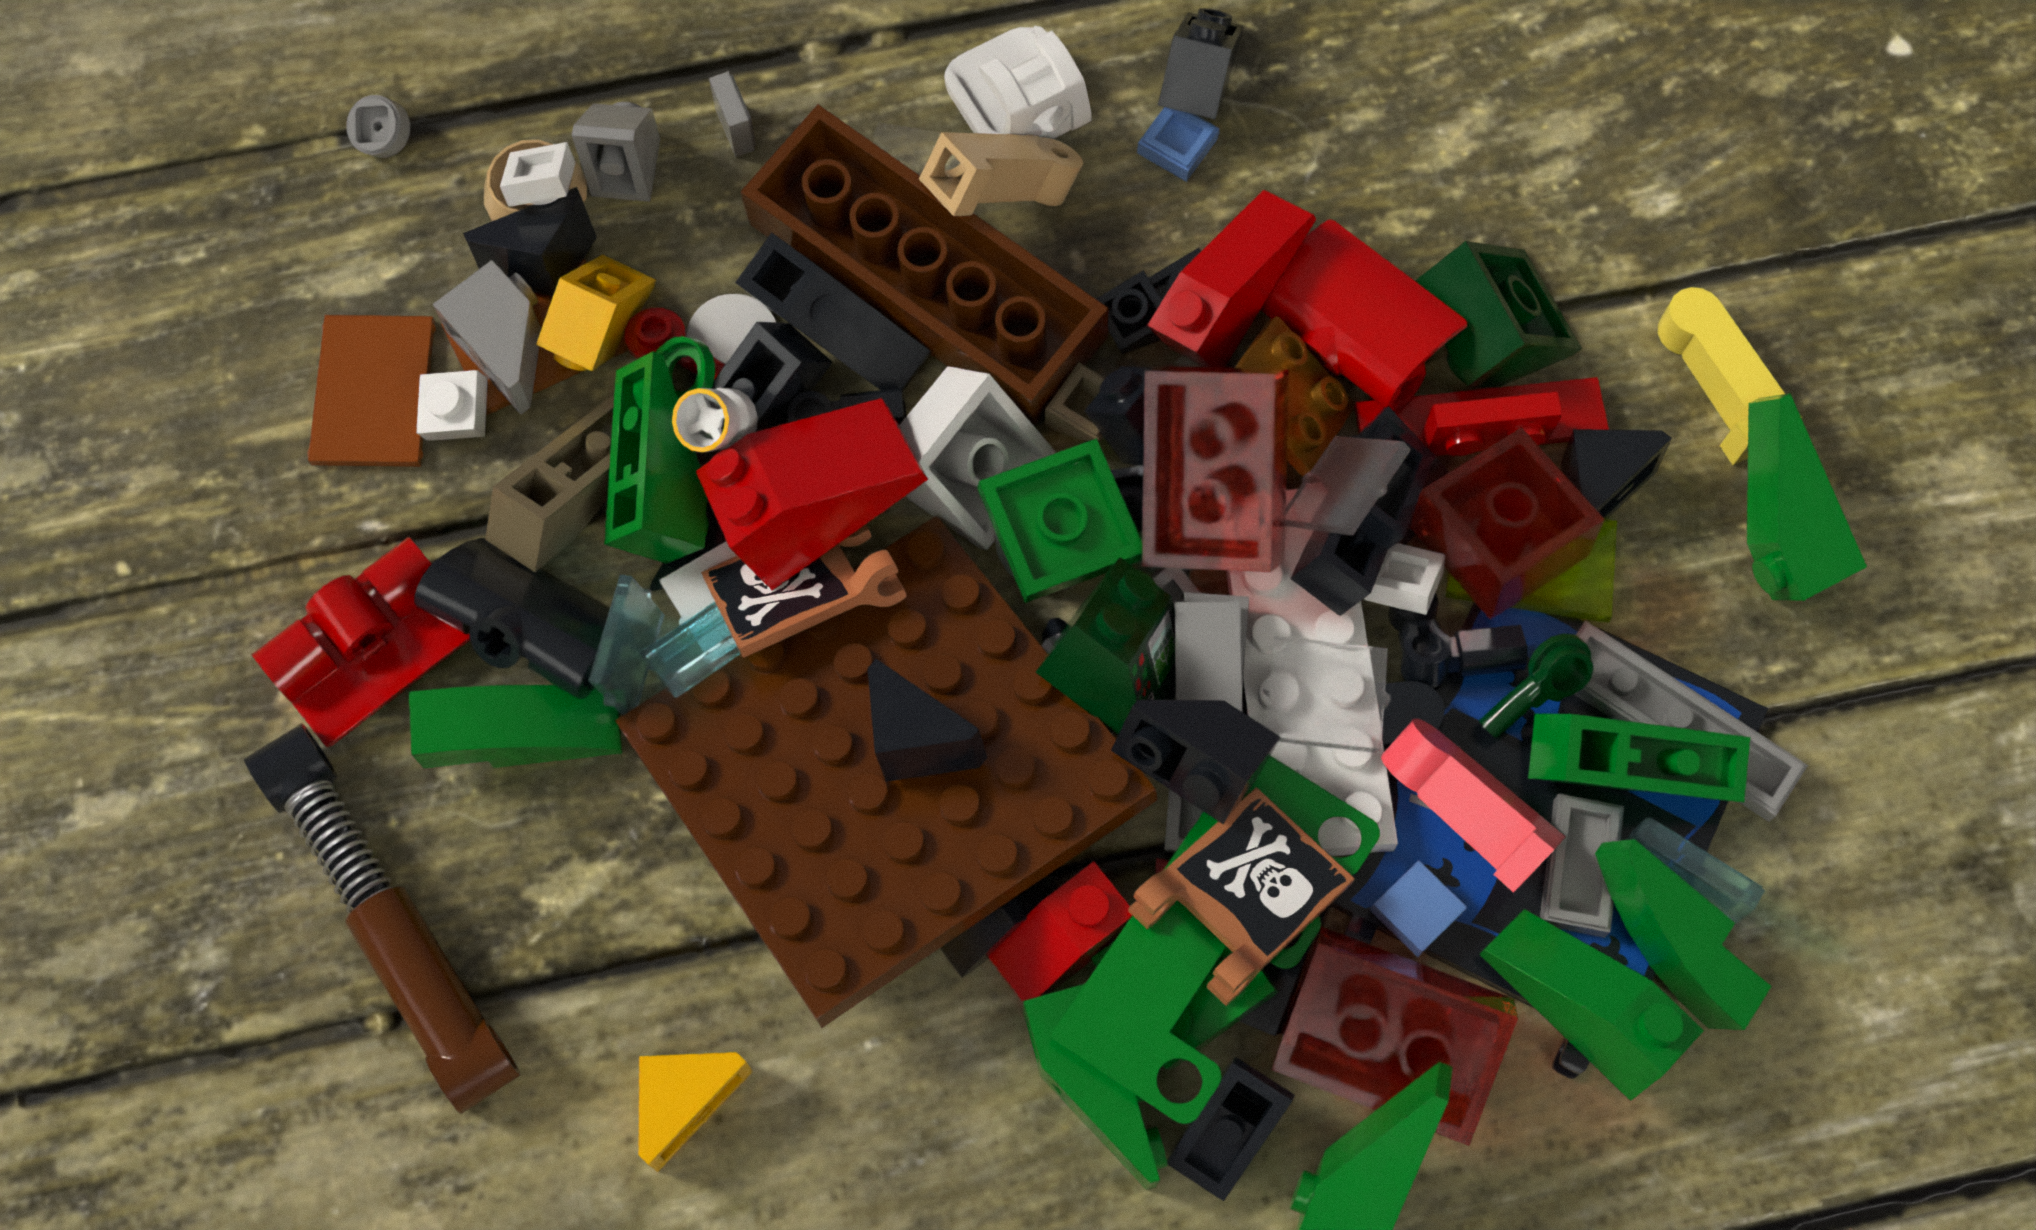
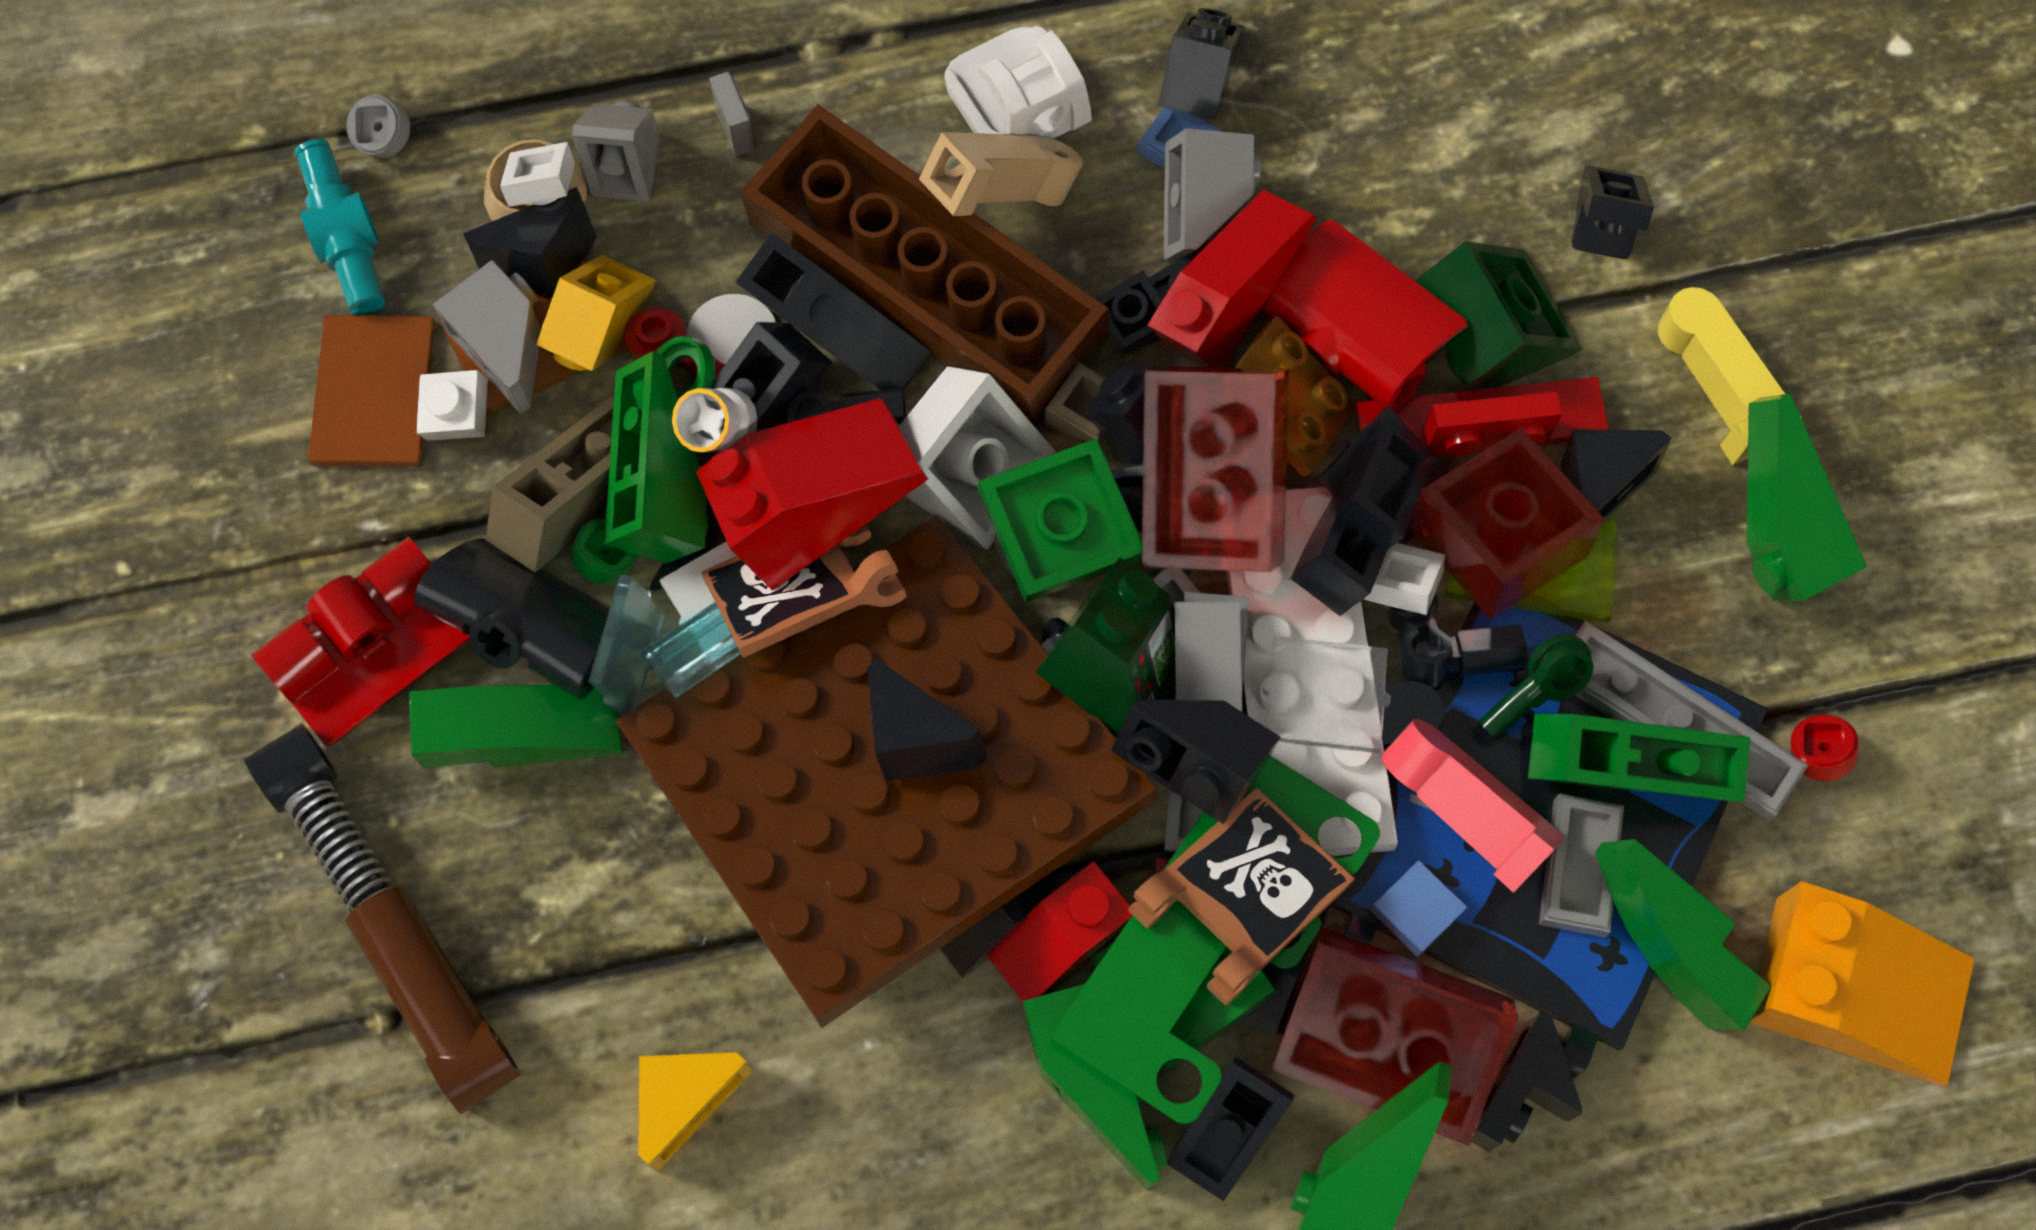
clear piece [1278,436,1411,535] -> none
green slope [1479,909,1704,1101] -> none
clear light blue tile [1626,817,1765,924] -> none
none -> teal pin [295,139,385,315]
none -> green tile [571,518,638,584]
none -> light grey slope [1163,128,1261,261]
none -> black slope [1464,1011,1582,1152]
none -> black slope [1571,165,1654,259]
none -> light orange slope [1749,881,1975,1087]
none -> red tile [1790,715,1859,781]

